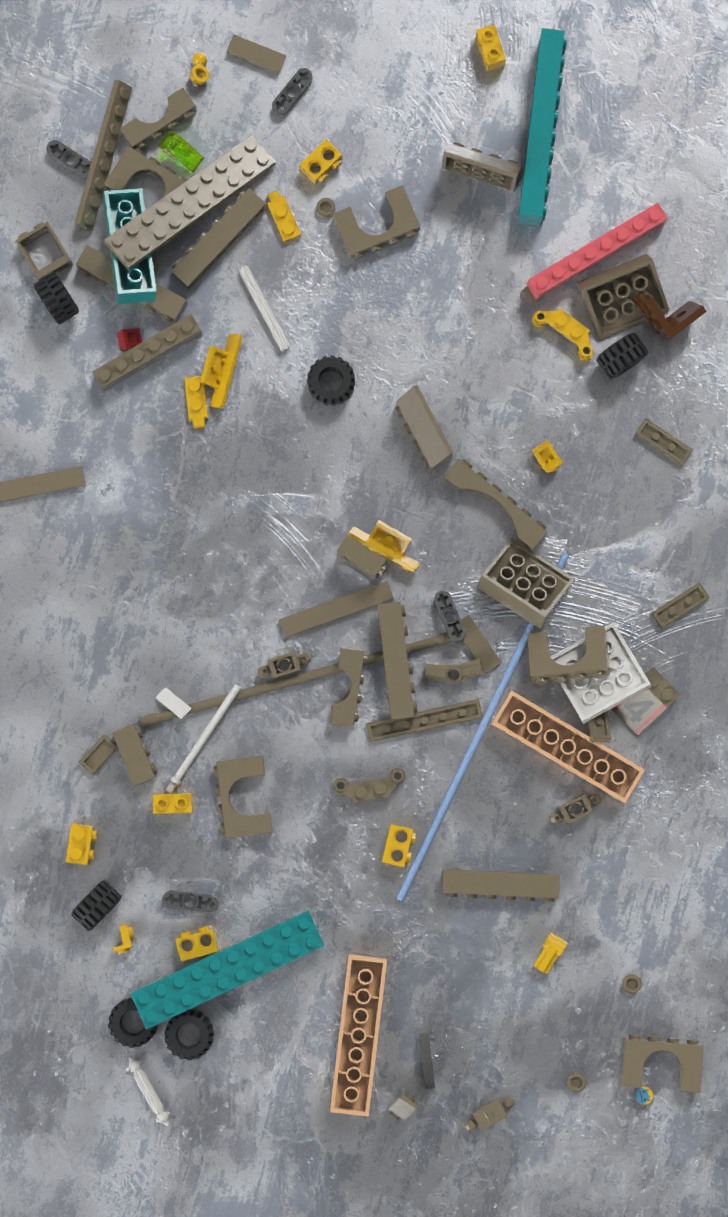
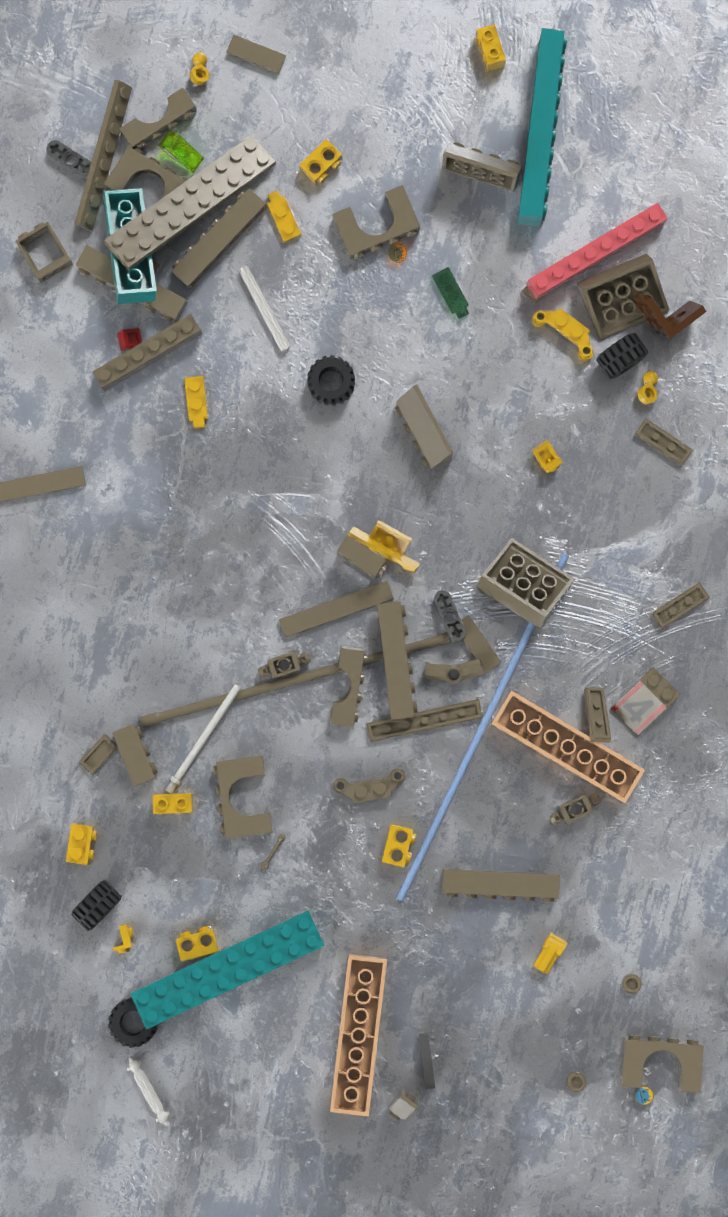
black tyre [34,272,79,325] -> none
white sticker [156,688,191,719] -> none
dark grey beam [162,890,219,912] -> none
black tyre [164,1009,214,1061] -> none
yellow bracket [200,334,243,408] -> none
dark grey beam [272,68,313,116] -> none
dark tan tile [316,198,335,218] -> none
dark tan arch [444,459,547,550] -> none
dark tan piece [464,1097,515,1132] -> none
dark tan arch [528,625,610,685] -> none
white plate [551,622,651,724] -> none
none -> dark tan hinge [261,834,285,870]
none -> clear orange tile [388,243,407,263]
none -> clear green hinge [432,267,469,319]
none -> yellow plate [638,371,658,405]

